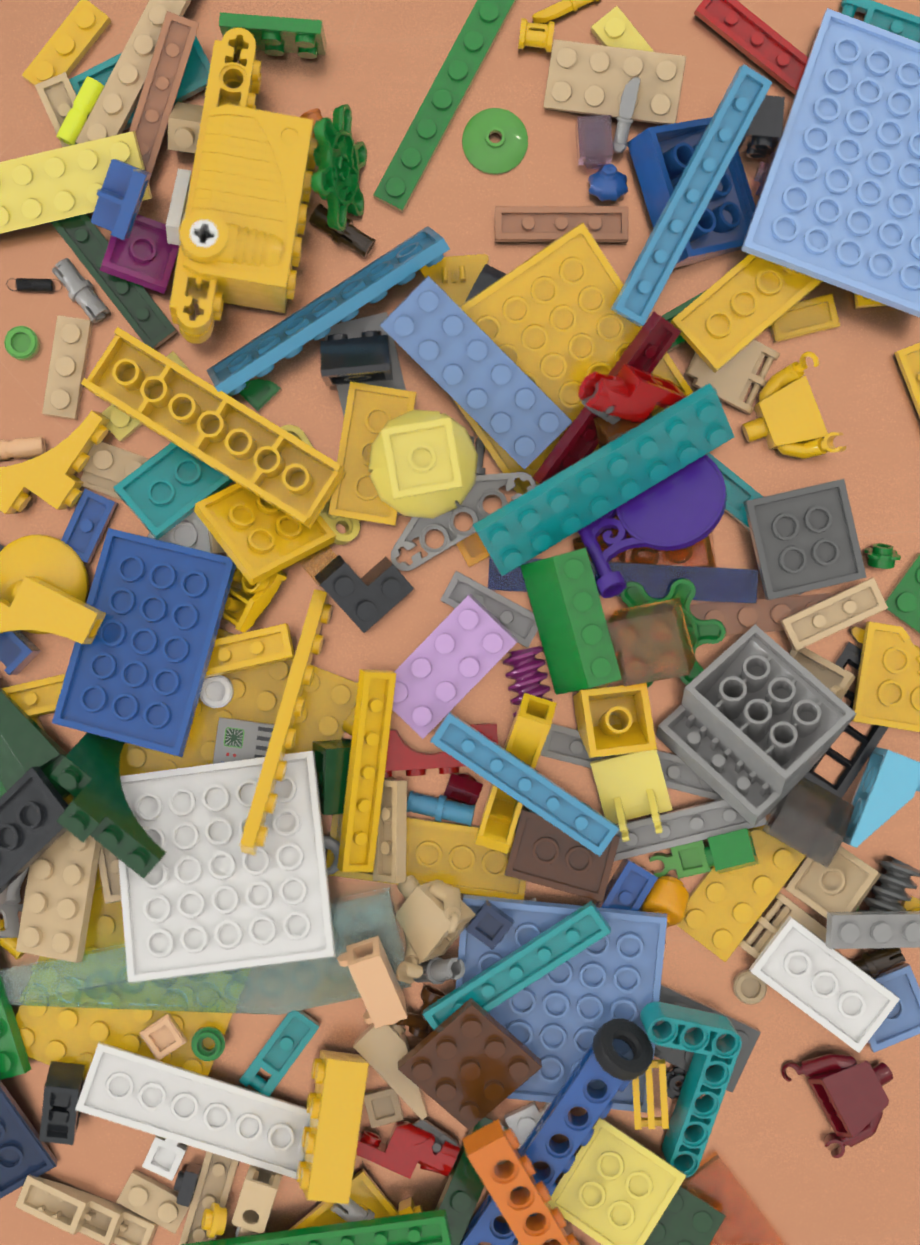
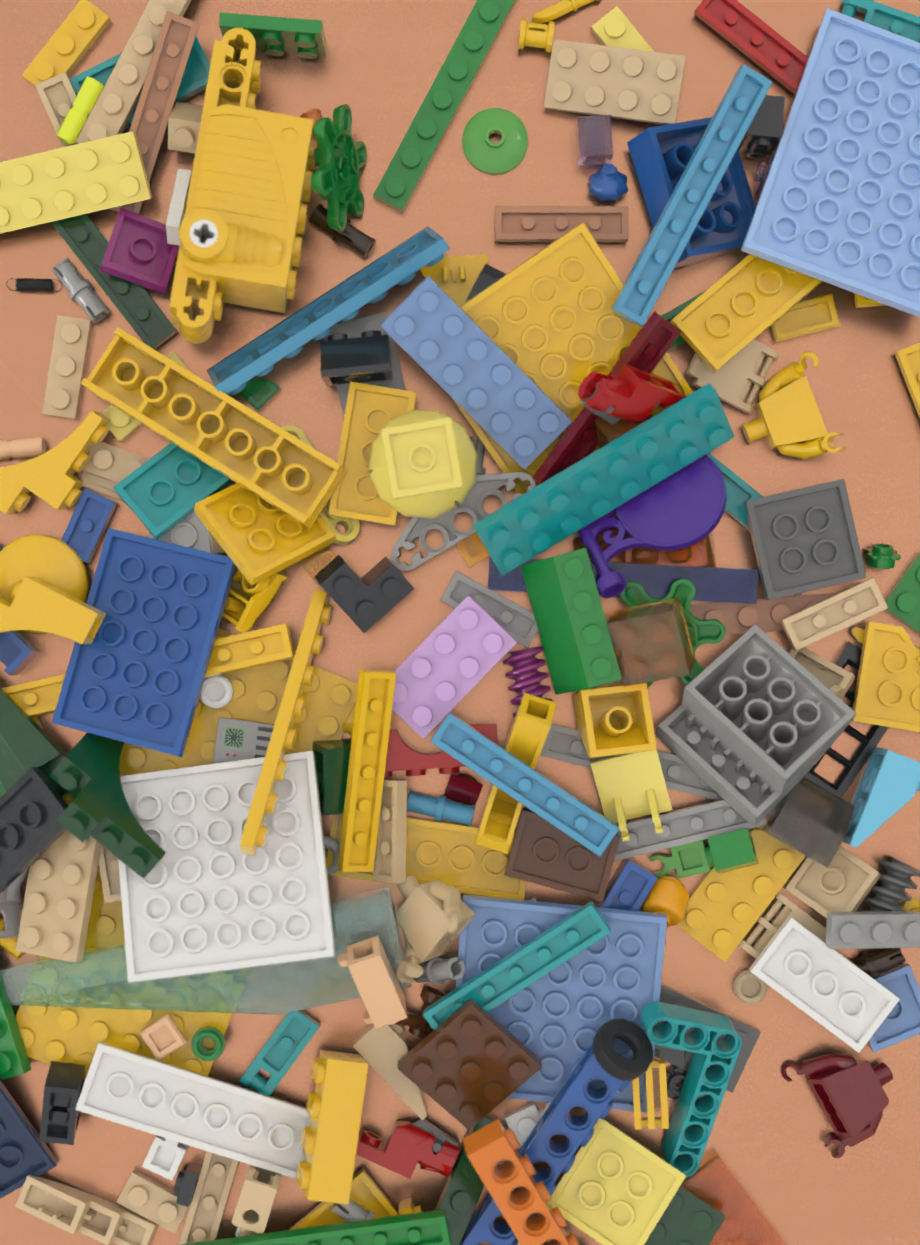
bright green tile [4,326,40,361] -> none
blue panel [91,159,152,240] -> none
yellow plate [201,1202,227,1238] -> none
tan tile [364,1086,404,1128] -> none
dark blue tile [465,900,514,950] -> none
light grey piece [612,77,641,153] -> none

